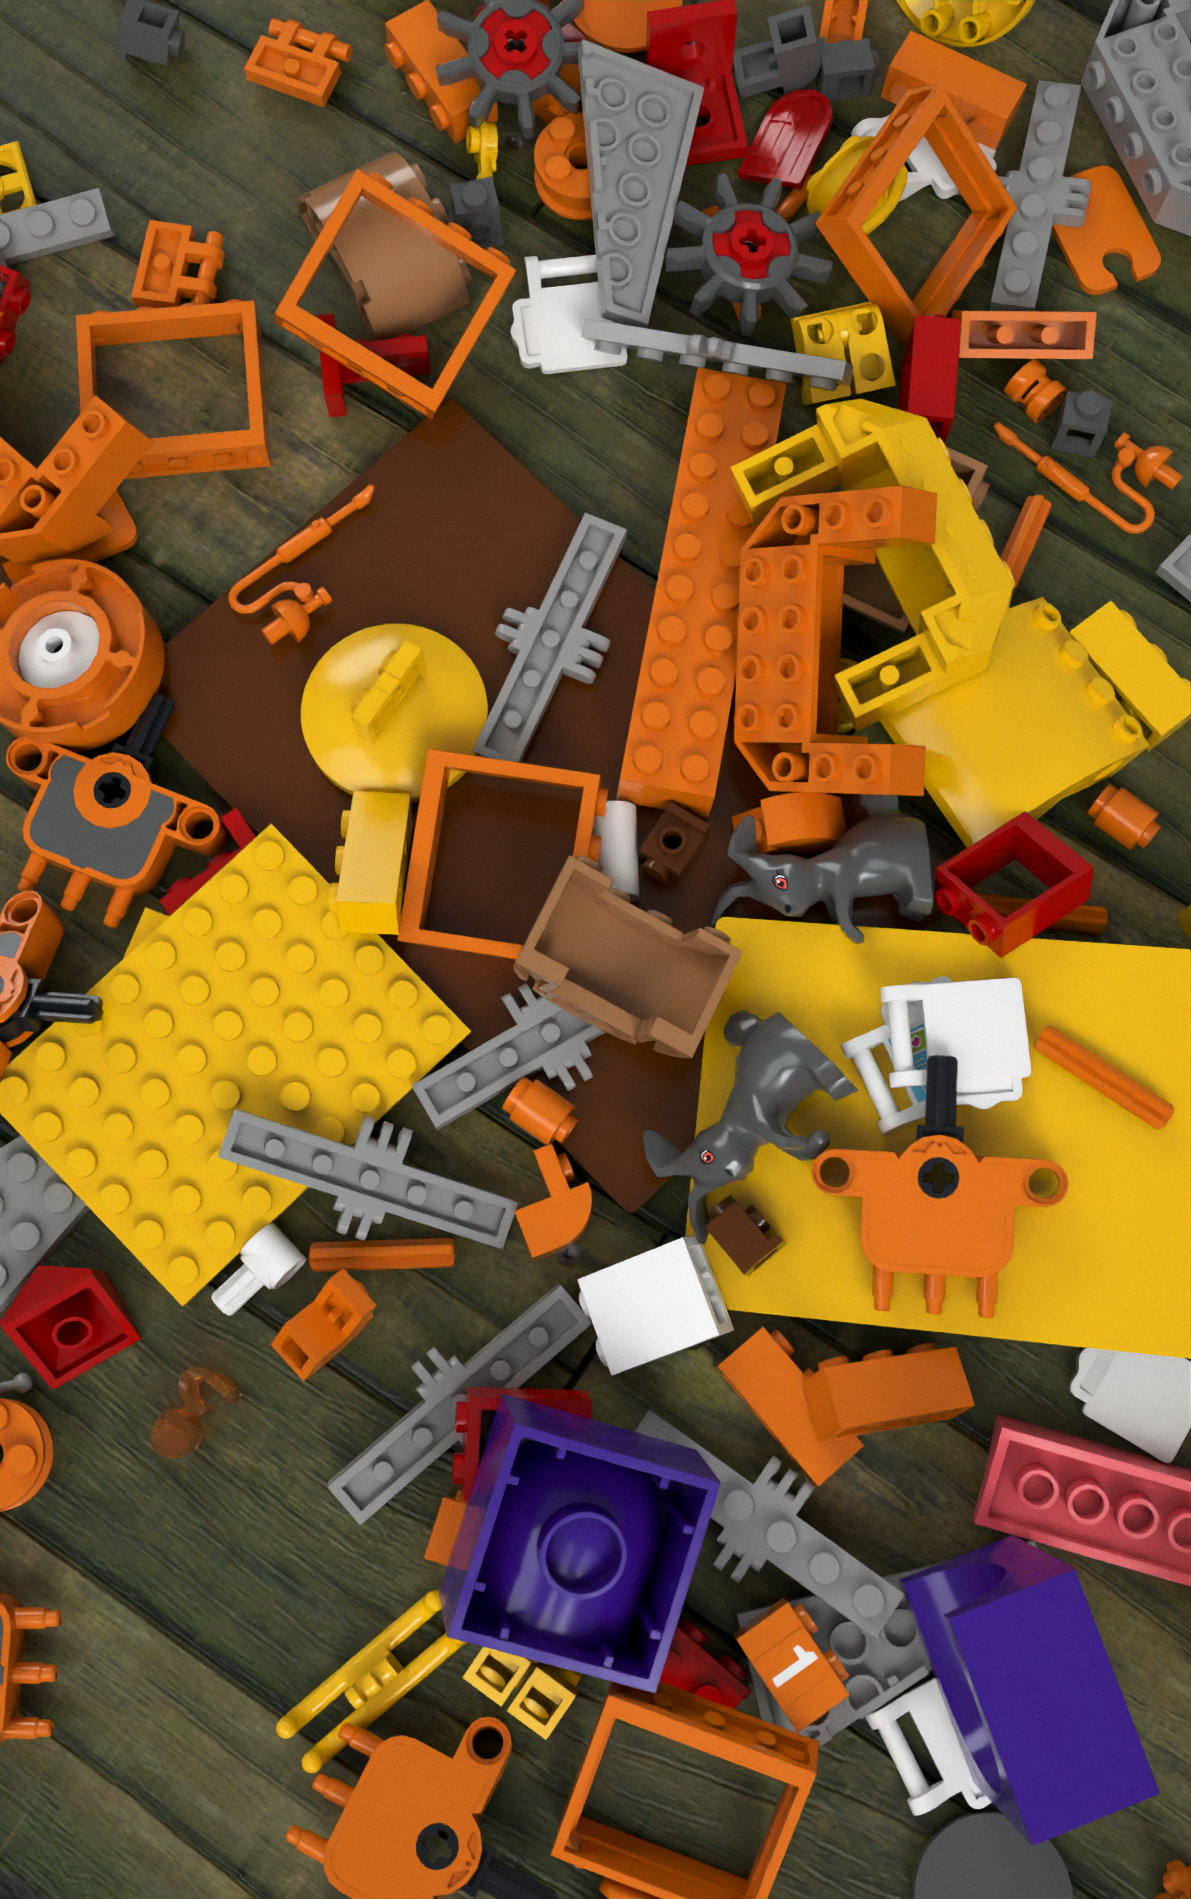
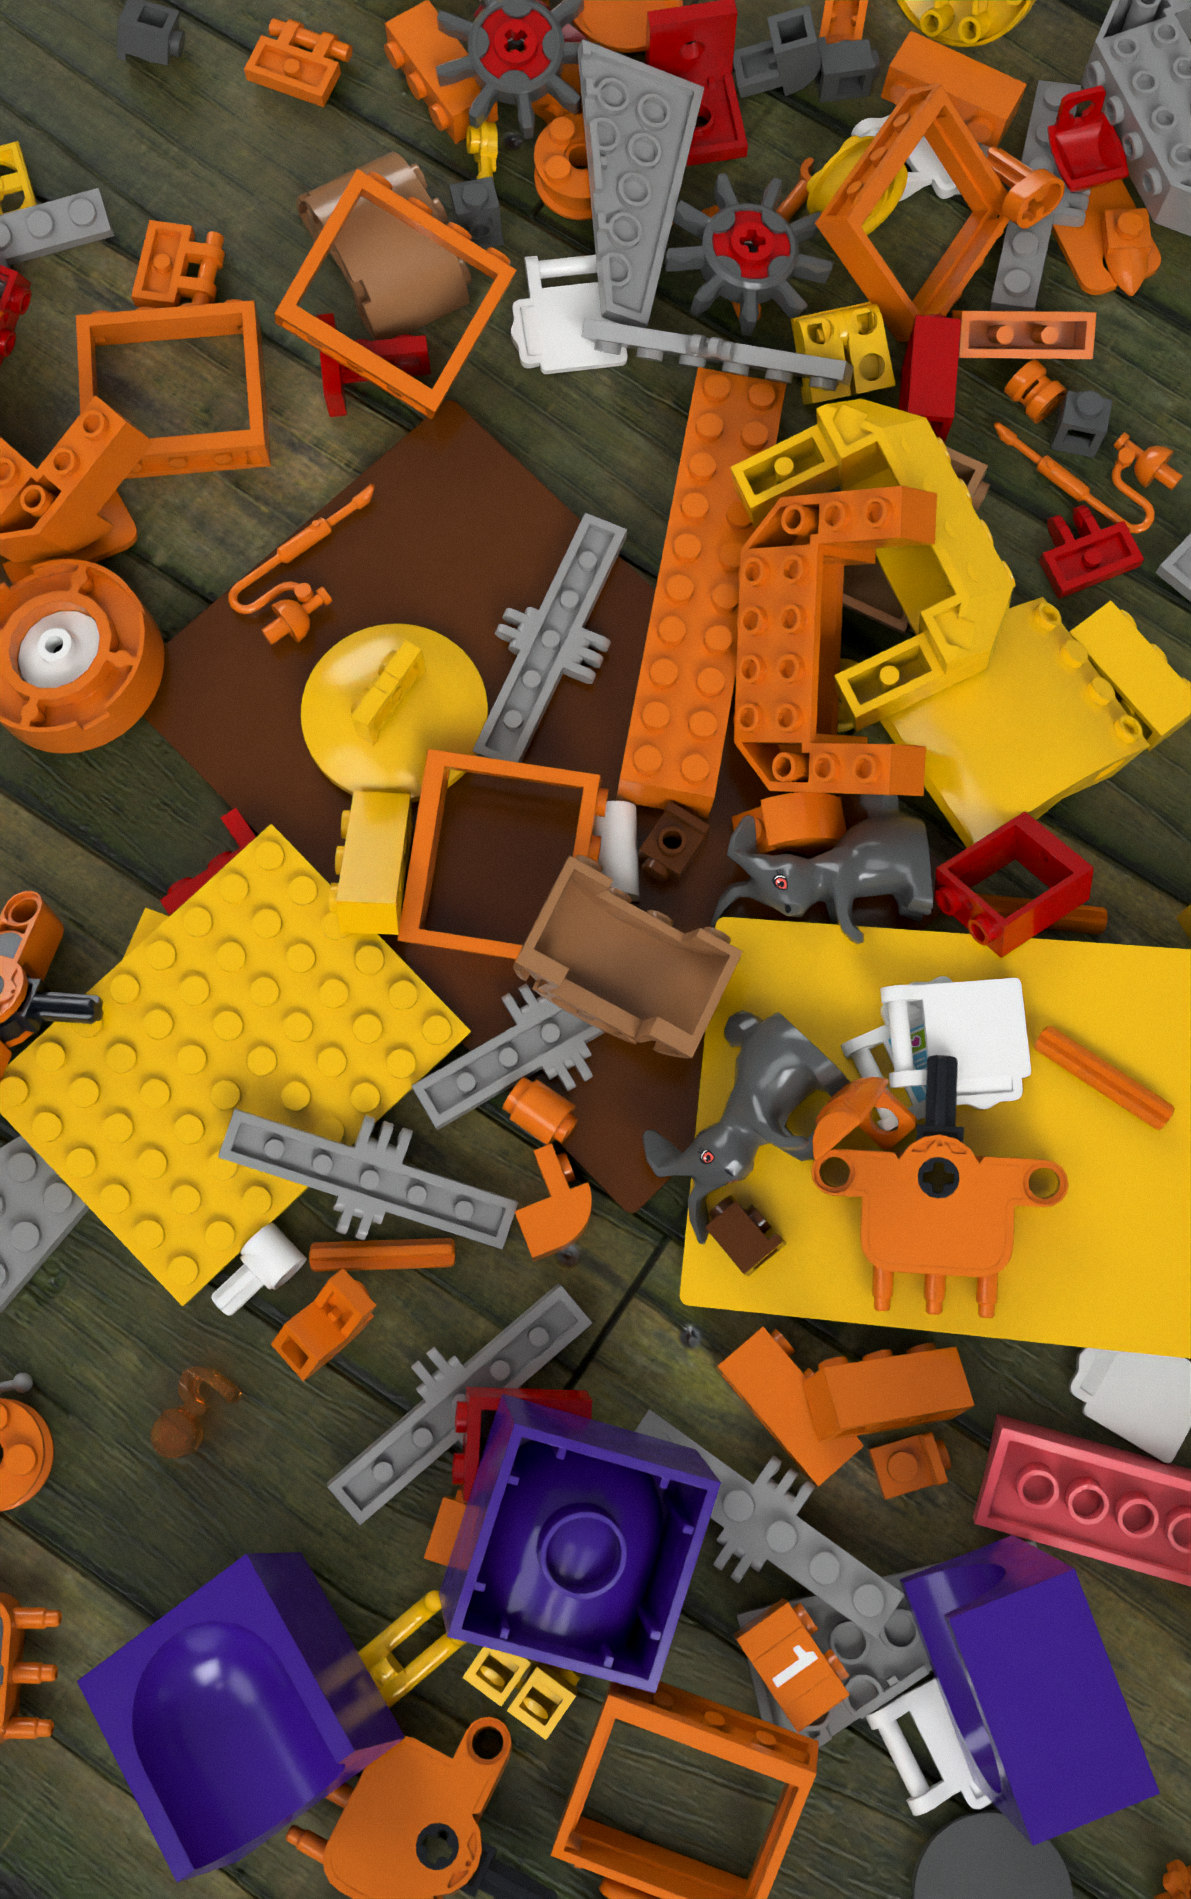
red slope [0,1265,141,1390] -> none
piece [6,693,229,929] -> none
white brick [577,1235,734,1376] -> none
red bracket [660,1618,752,1709] -> none
red window [738,89,833,190] -> none
orange axle [1000,494,1052,599] -> none
orange brick [1087,784,1161,851] -> none
none -> dark purple piece [77,1552,405,1883]
none -> orange piece [812,1077,918,1161]
none -> orange bracket [867,1432,951,1500]
none -> orange piece [987,146,1065,229]
none -> red hinge [1039,504,1144,599]
none -> red piece [1047,85,1129,192]
none -> orange plate [1100,208,1153,296]

